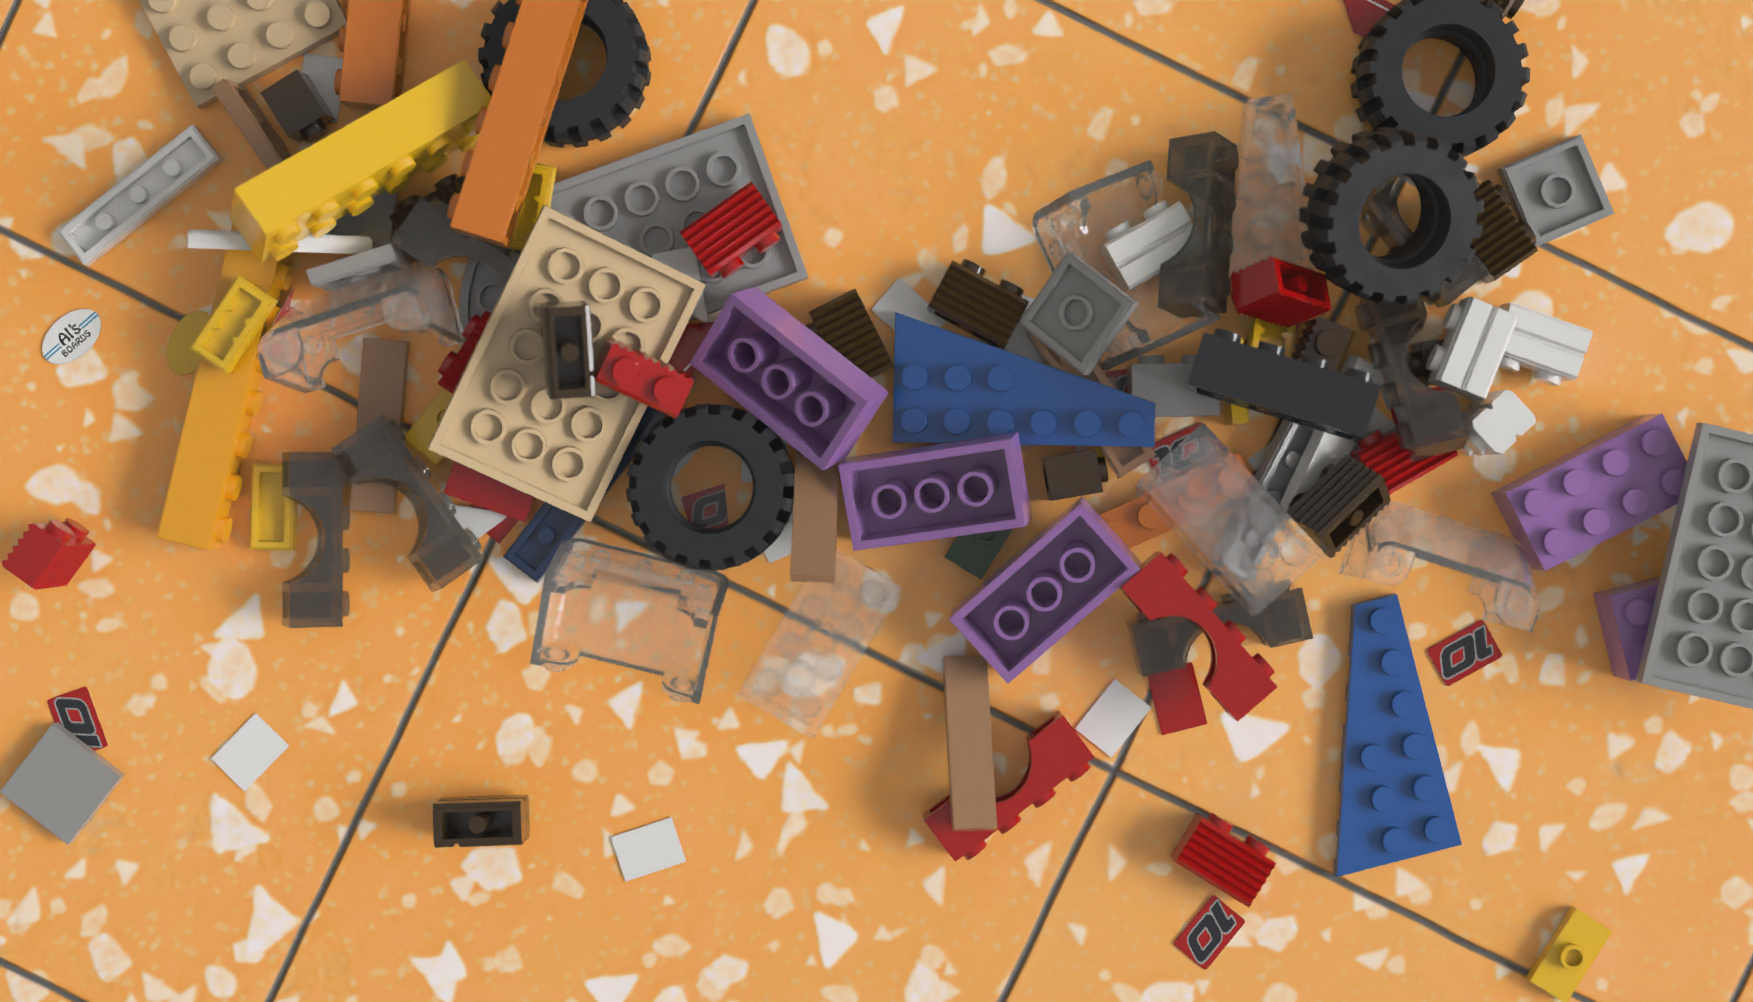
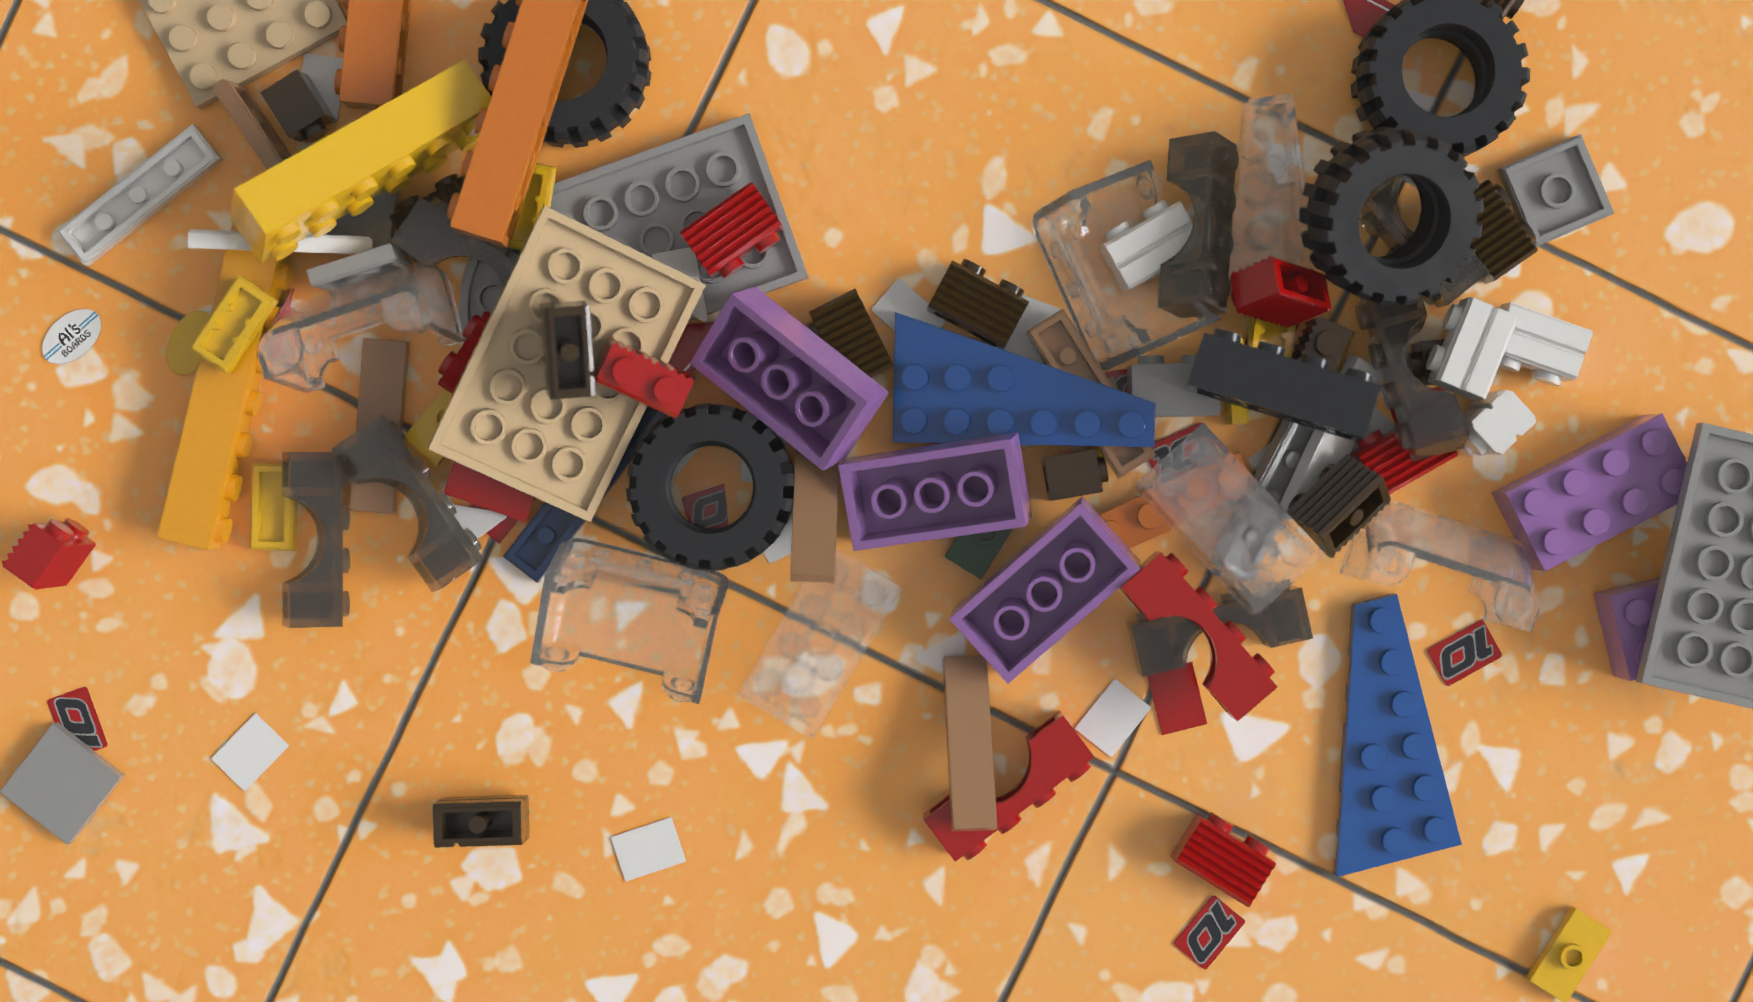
light grey tile [1018,251,1139,375] -> none

